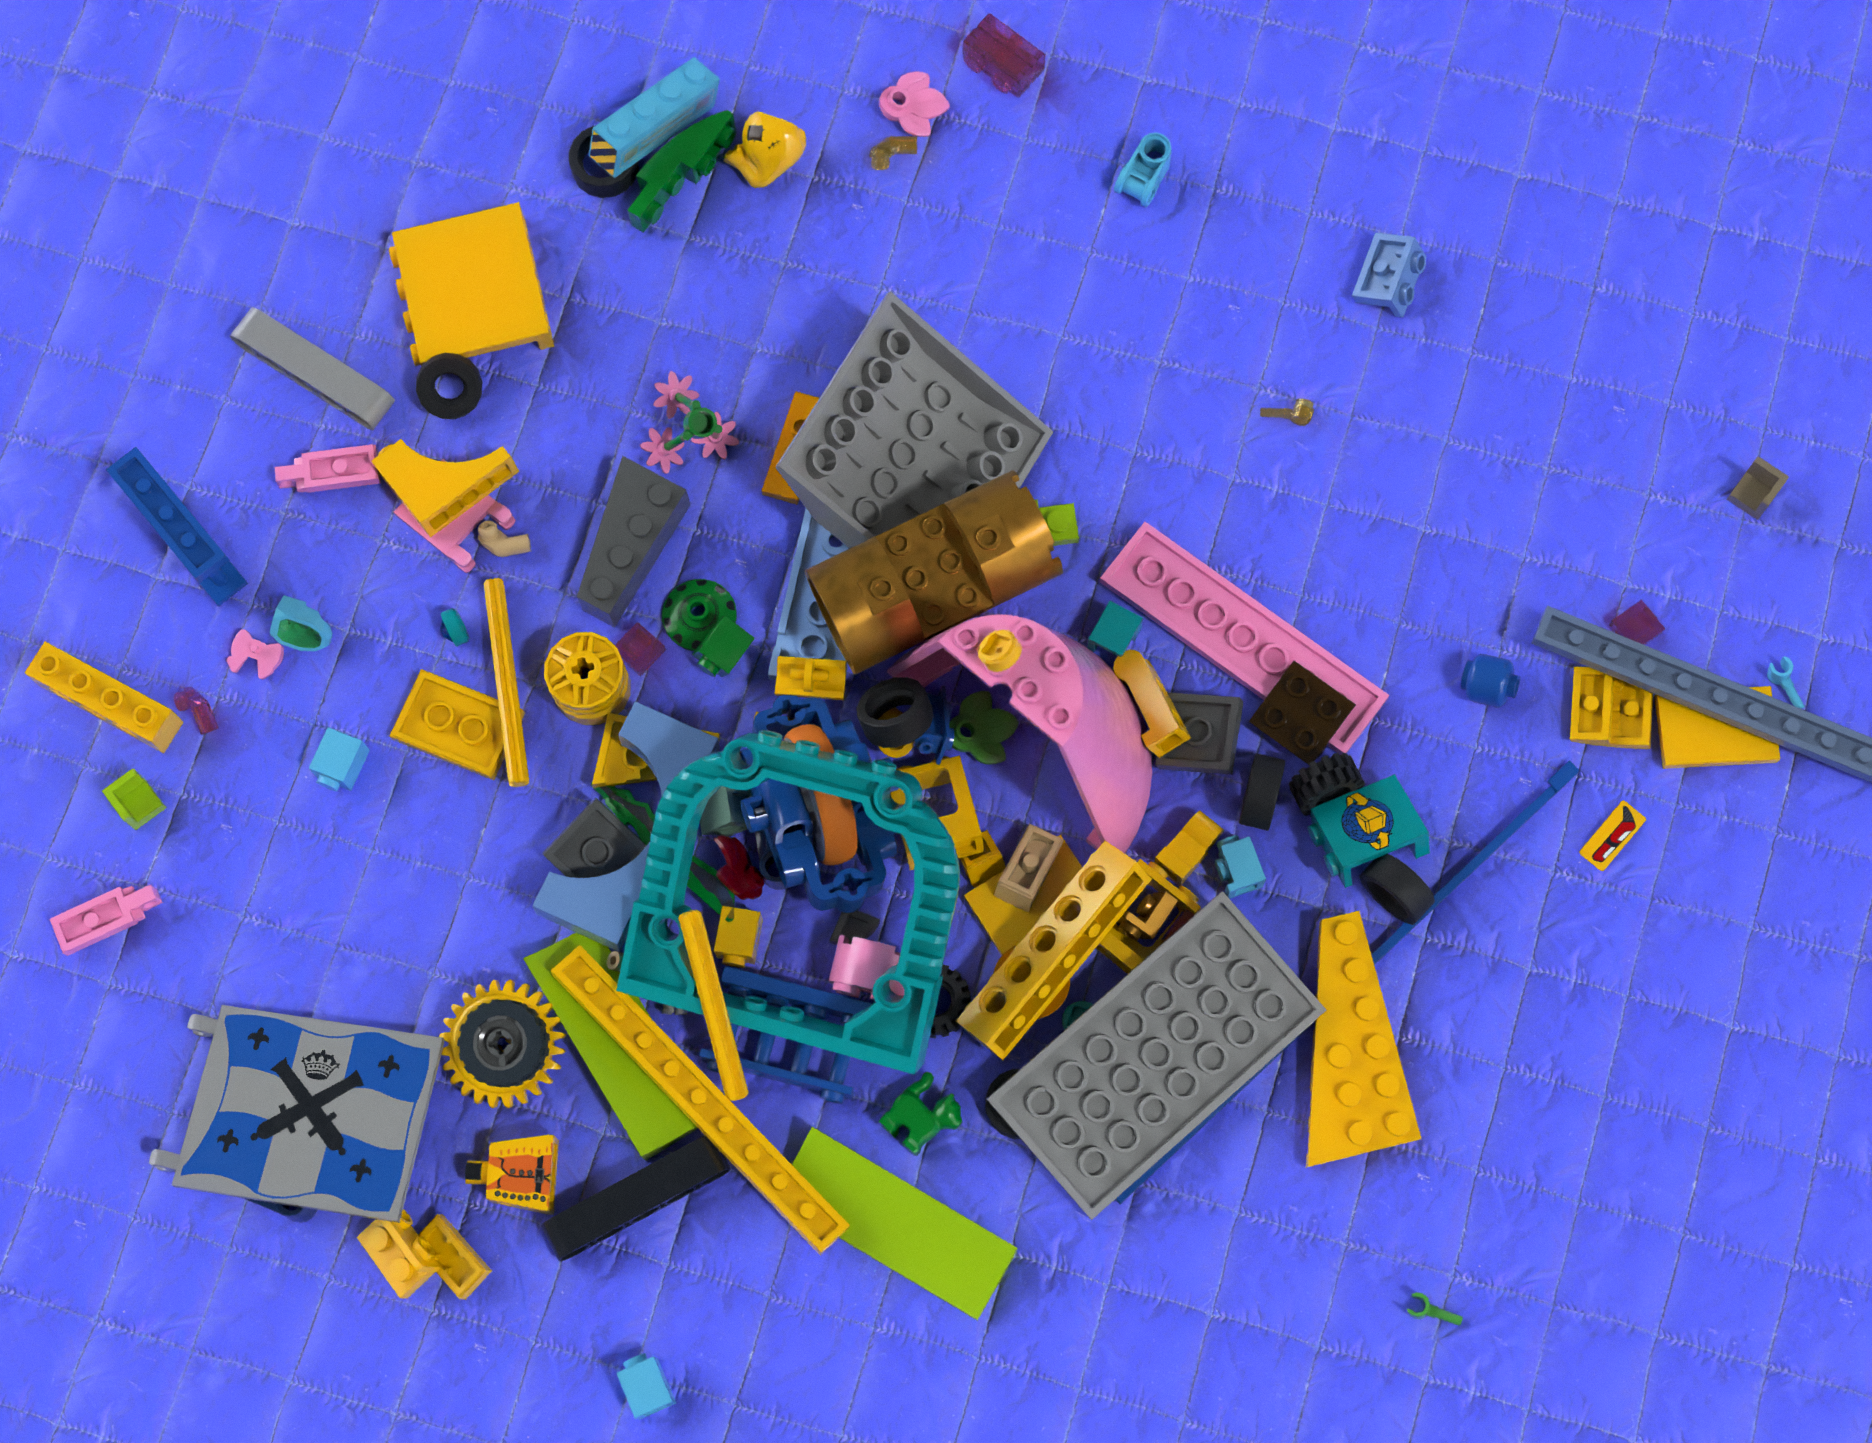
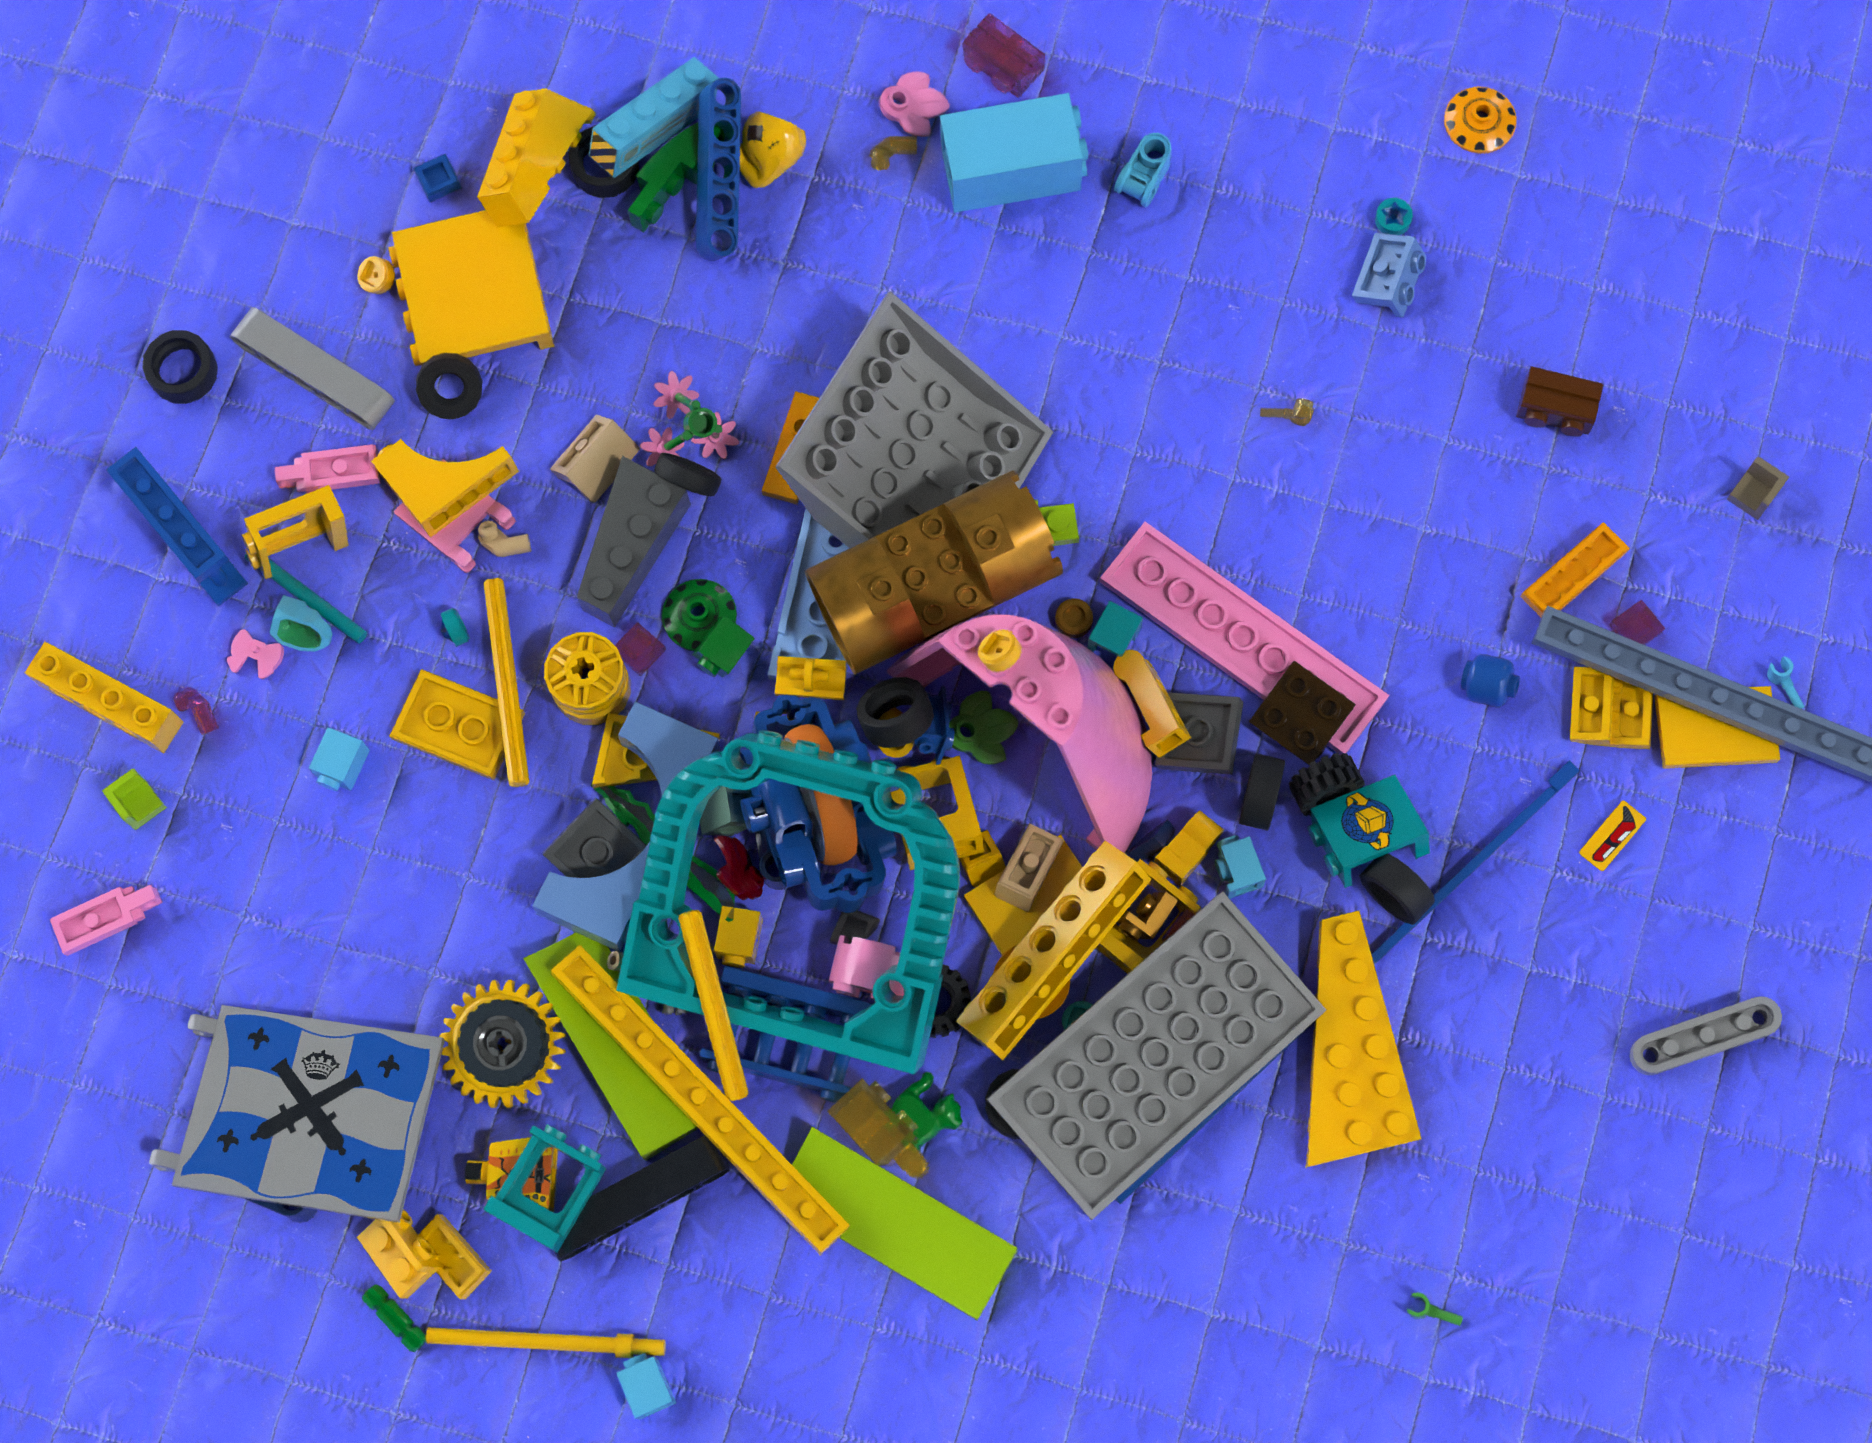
none -> black tyre [142,330,218,404]
none -> yellow window [241,485,349,580]
none -> teal bar [244,554,368,644]
none -> yellow tile [357,256,395,294]
none -> green axle [362,1284,426,1352]
none -> blue tile [413,153,462,203]
none -> yellow bar [426,1327,666,1358]
none -> yellow wedge [477,88,596,227]
none -> teal window [483,1124,606,1253]
none -> tan panel [550,414,640,502]
none -> black tyre [654,453,721,496]
none -> blue beam [696,77,741,261]
none -> clear yellow hinge [827,1078,930,1179]
none -> medium azure brick [940,93,1088,213]
none -> pearl gold tile [1055,599,1093,638]
none -> dark blue tile [1127,819,1176,862]
none -> teal tile [1375,198,1413,235]
none -> light orange dish [1444,87,1517,154]
none -> reddish brown brick [1516,366,1604,436]
none -> light orange plate [1520,522,1630,617]
none -> light grey plate [1630,996,1782,1075]

